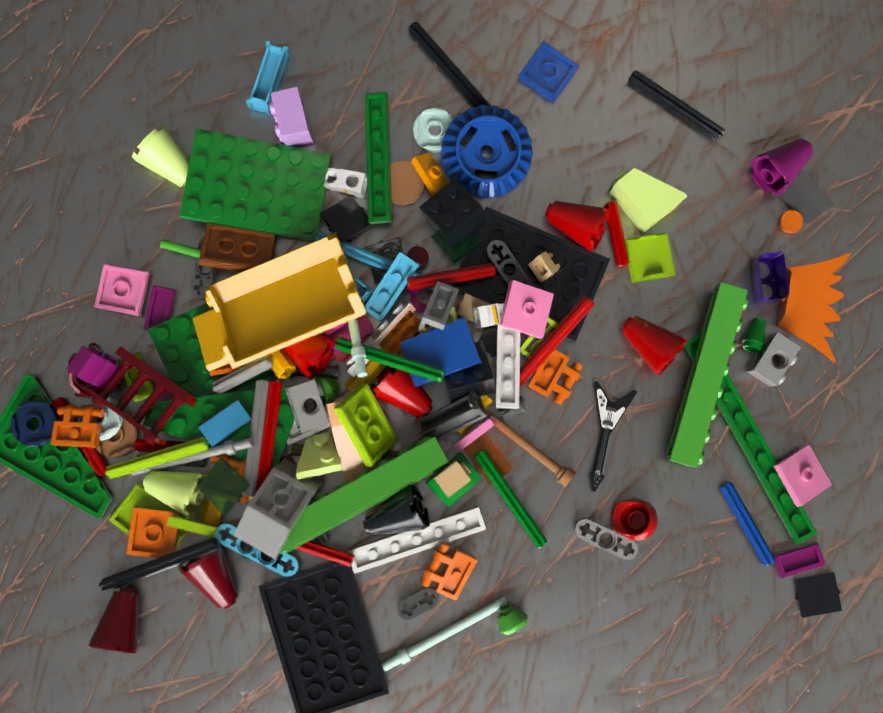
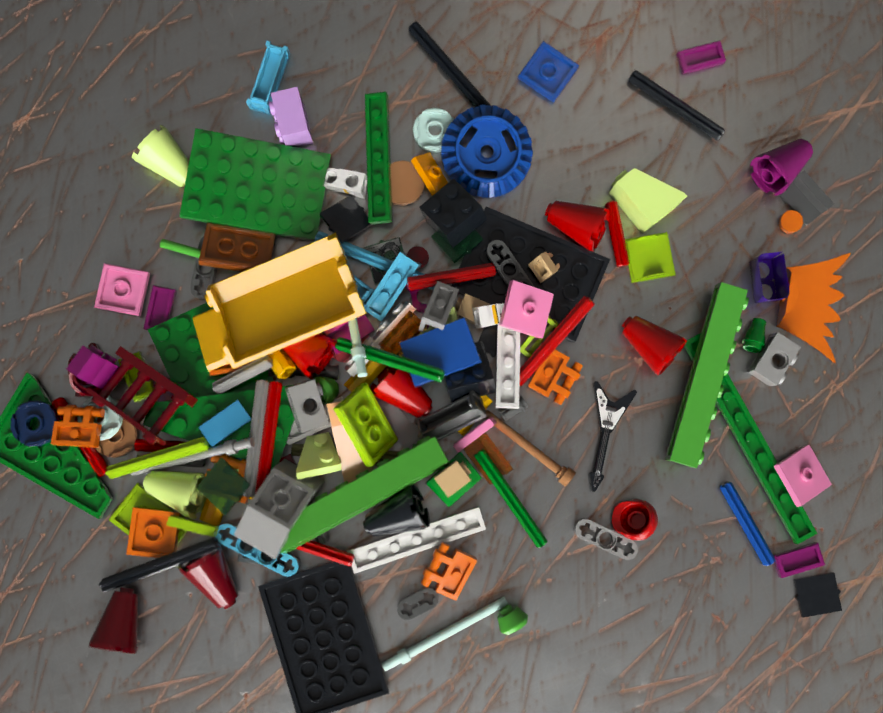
none -> magenta tile [676,40,726,75]

